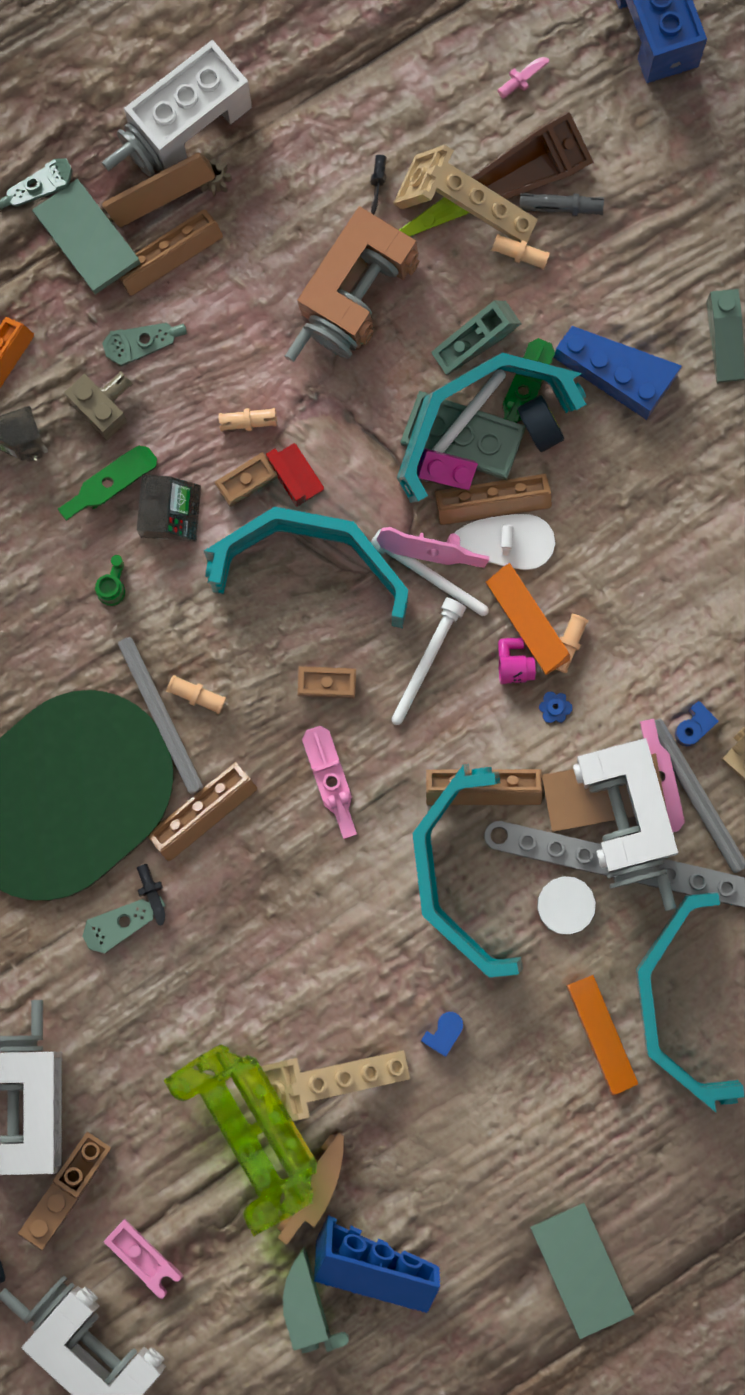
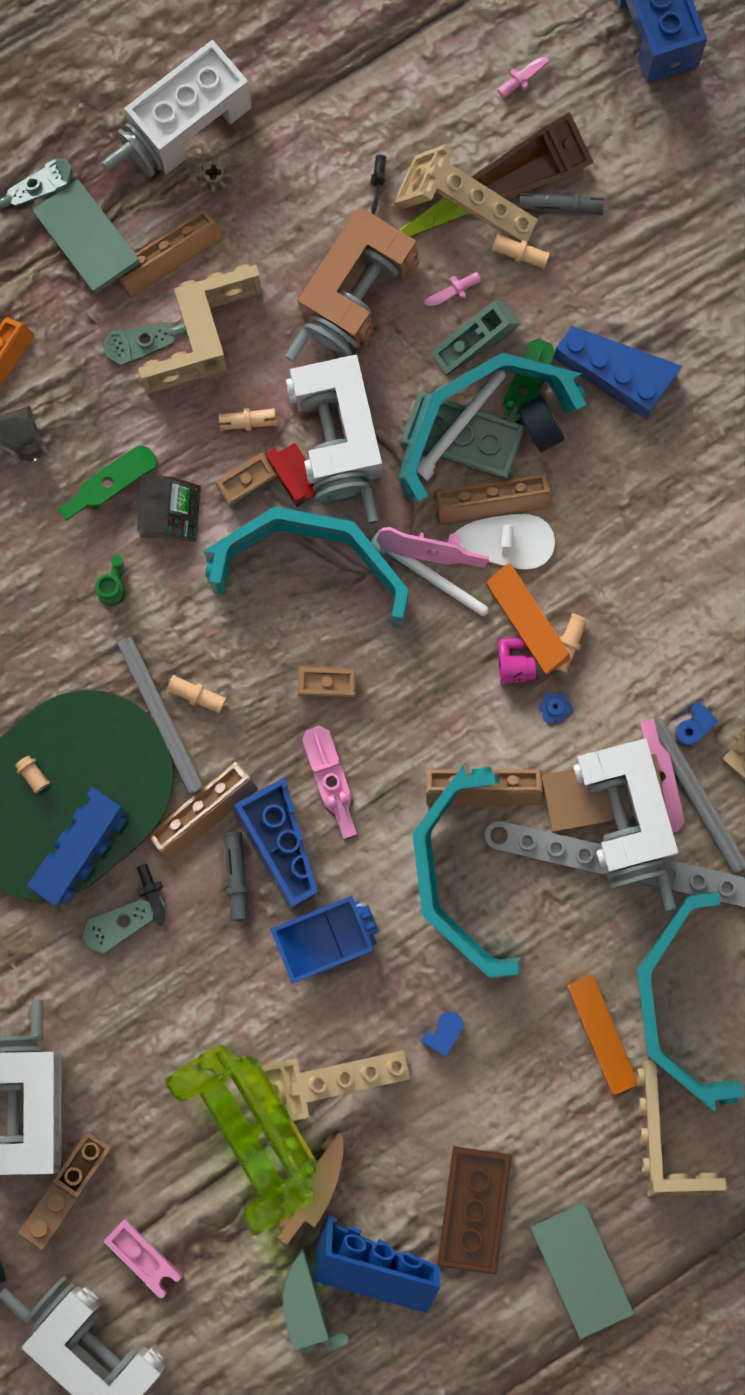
dark tan brick [64,371,133,441] -> none
medium nougat slope [102,152,215,227] -> none
white piece [392,597,466,725] -> none
dark pink plate [417,448,478,490] -> none
white tile [537,876,596,935] -> none
sand green slope [706,289,745,383] -> none
none -> light nougat pin [15,755,50,794]
none -> blue wedge [27,787,127,908]
none -> tan bracket [138,264,262,394]
none -> dark grey pin [223,832,250,921]
none -> blue wedge [233,777,318,911]
none -> blue piece [270,896,379,984]
none -> white piece [286,354,382,524]
none -> bright pink piece [424,272,481,306]
none -> reddish brown tile [437,1146,512,1275]
none -> tan bracket [637,1060,726,1196]

